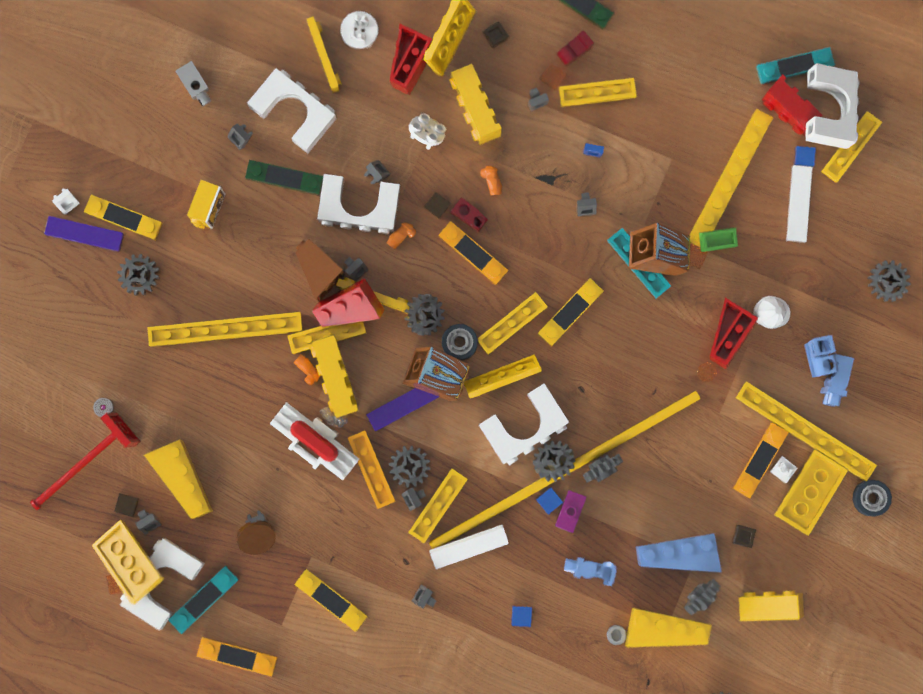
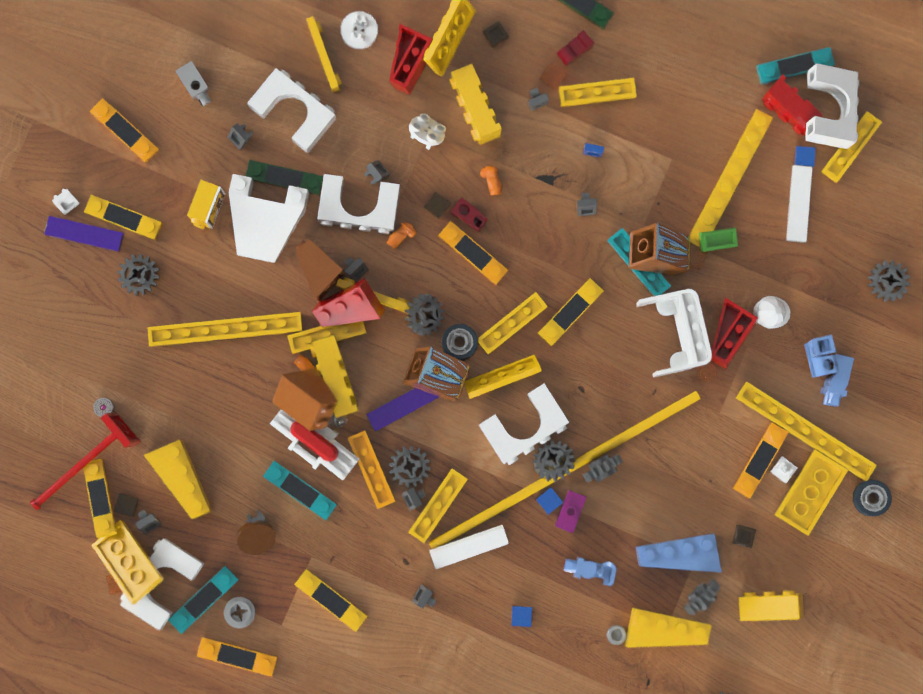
none -> yellow plate [83,459,117,538]
none -> plate [90,98,159,163]
none -> light grey gear [224,597,255,628]
none -> white wedge [229,174,310,263]
none -> plate [263,461,337,520]
none -> dark orange slope [272,368,338,431]
none -> white windscreen [636,289,712,378]

